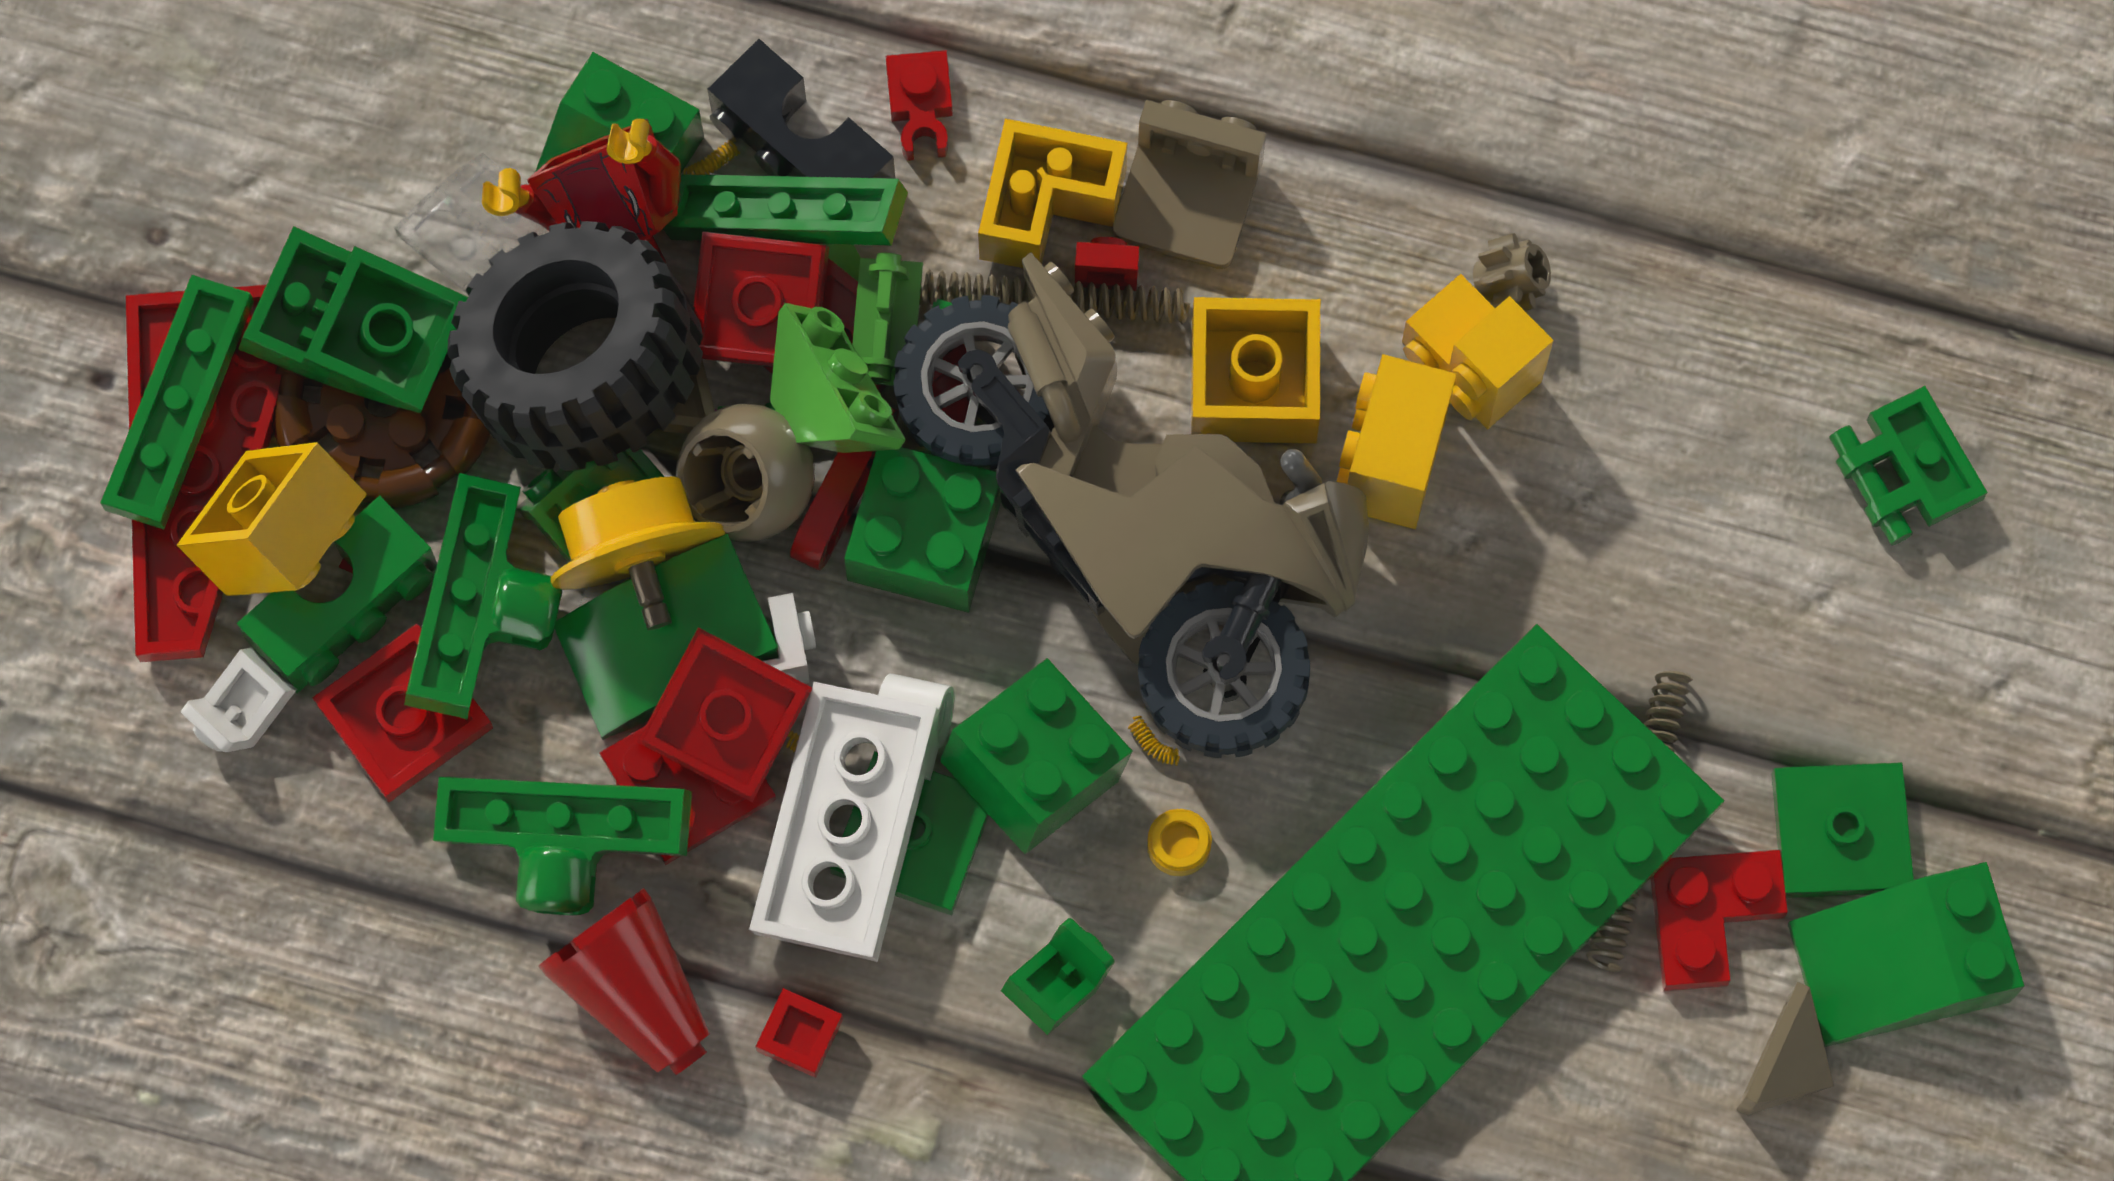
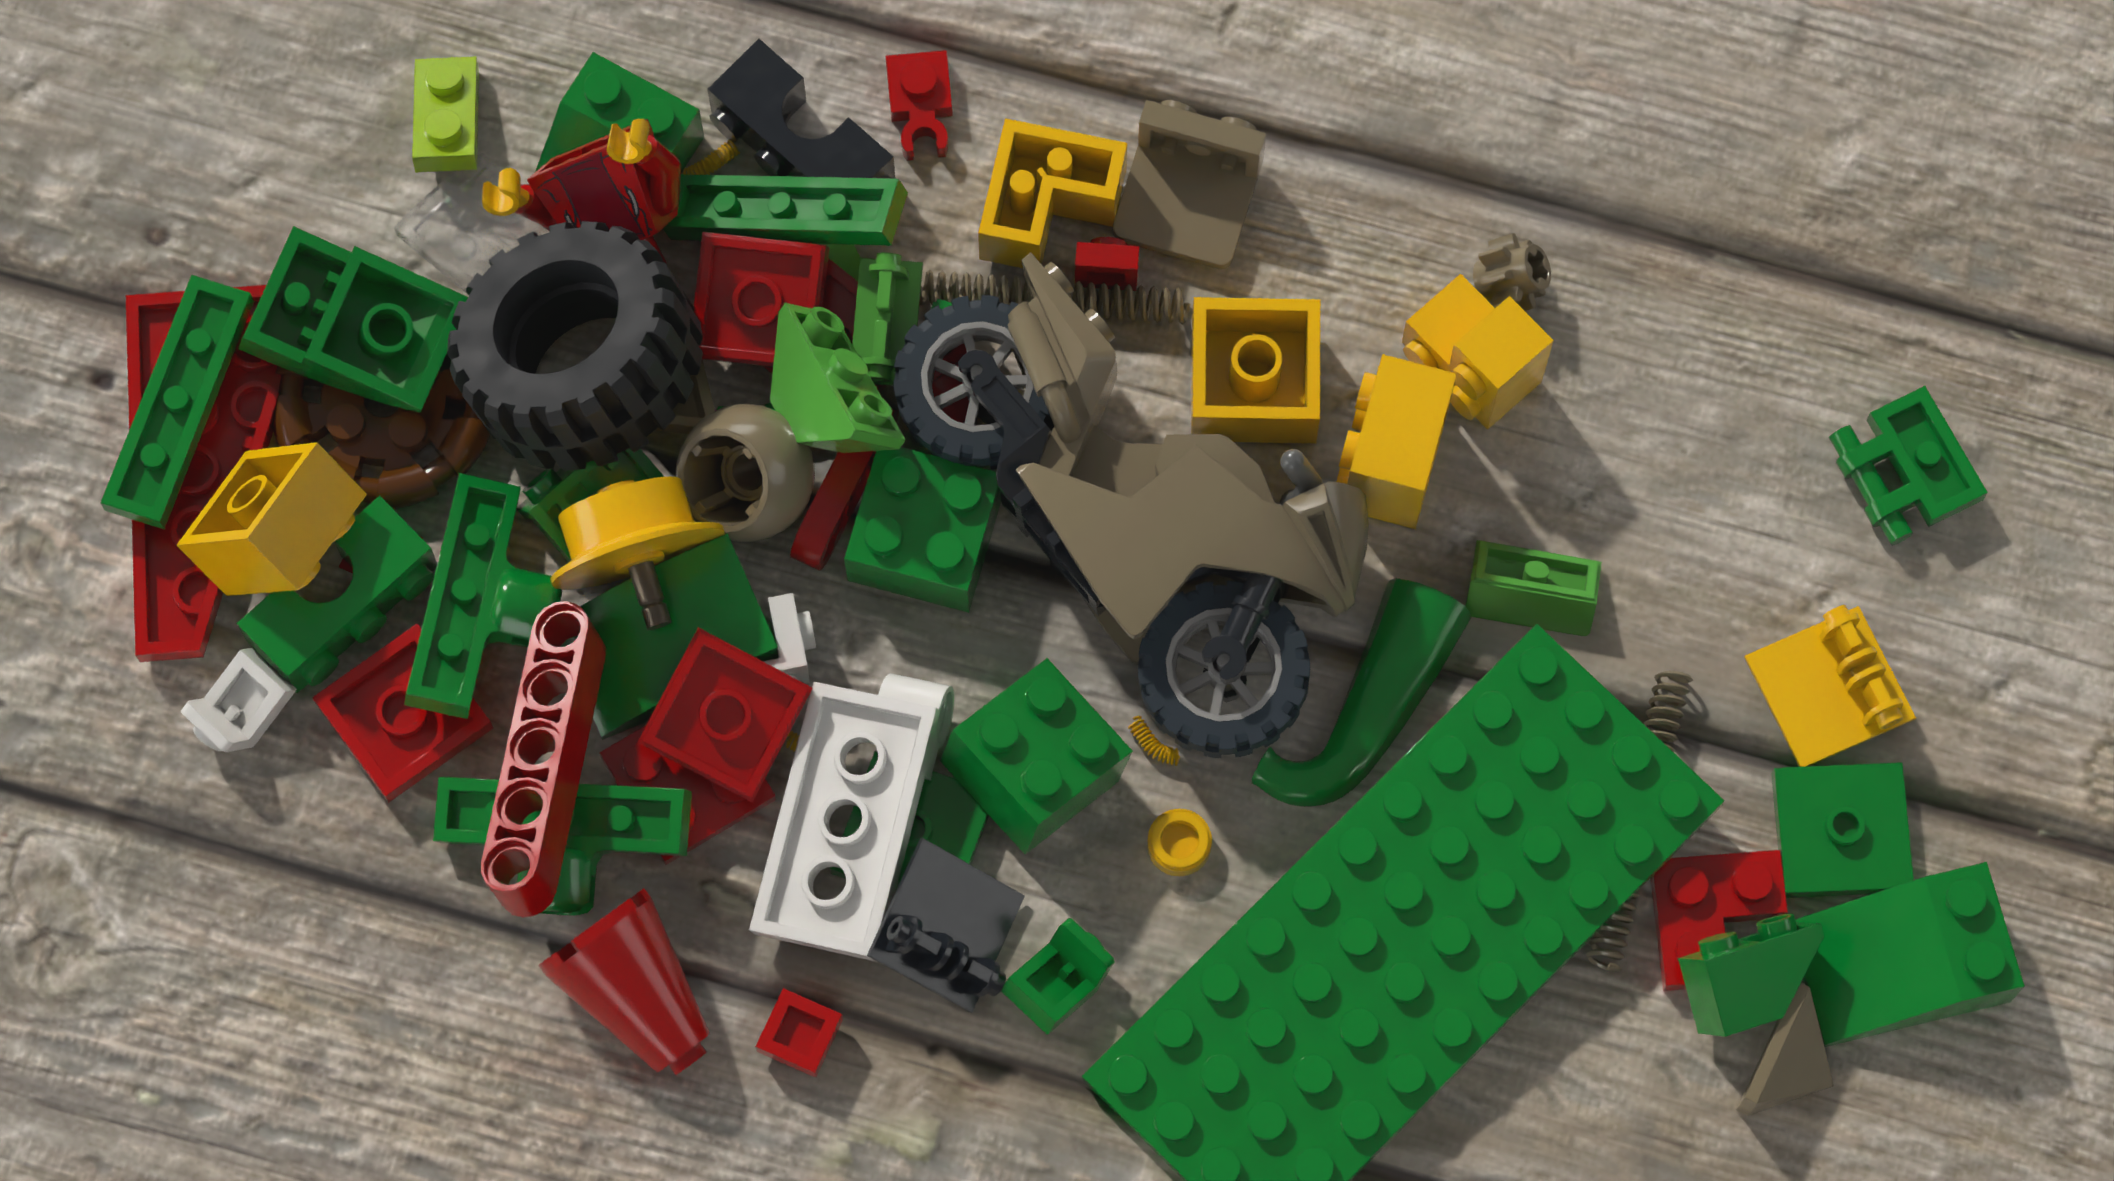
none -> lime plate [412,56,479,173]
none -> red beam [481,601,606,918]
none -> black hinge [867,838,1025,1013]
none -> green animal [1251,578,1471,807]
none -> bright green slope [1465,540,1602,636]
none -> green slope [1678,914,1824,1037]
none -> yellow hinge [1744,605,1916,767]

